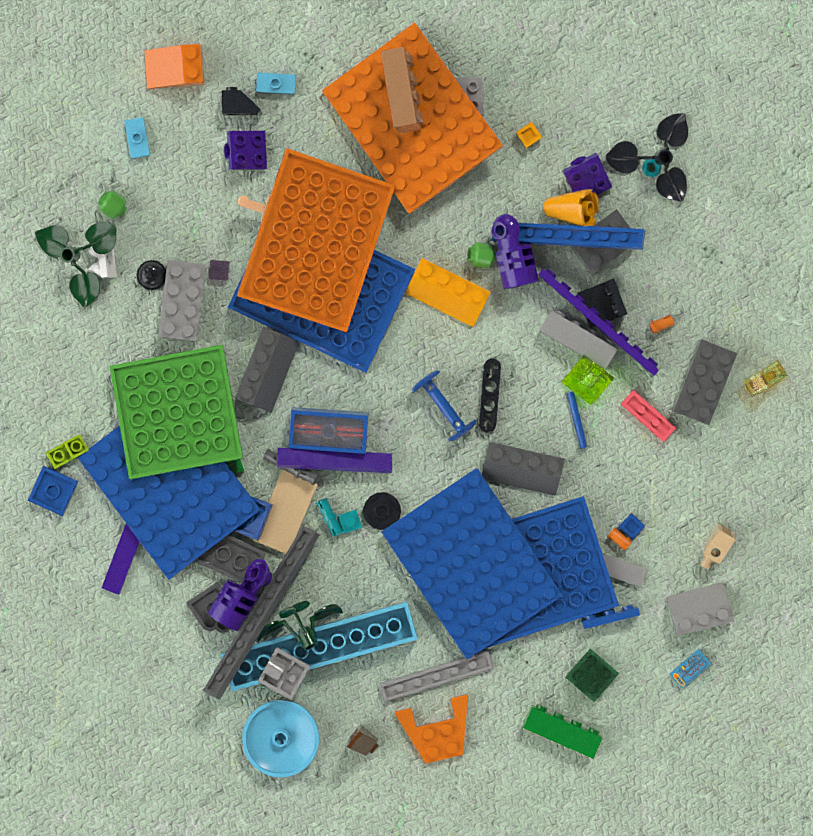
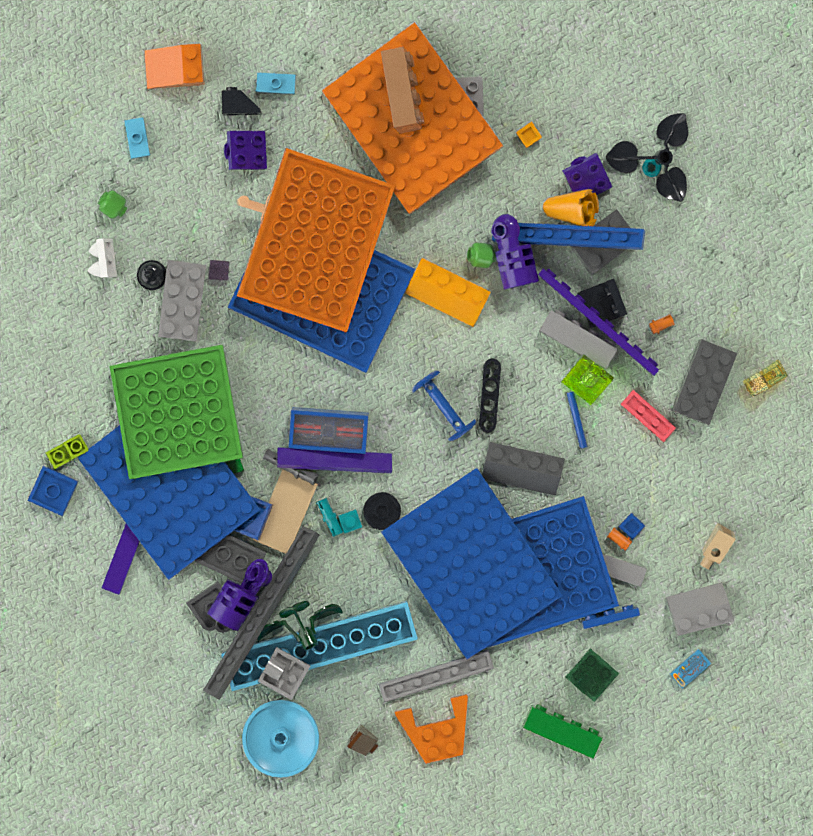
dark green plant [35,222,117,307] -> none
dark grey slope [235,327,299,413] -> none

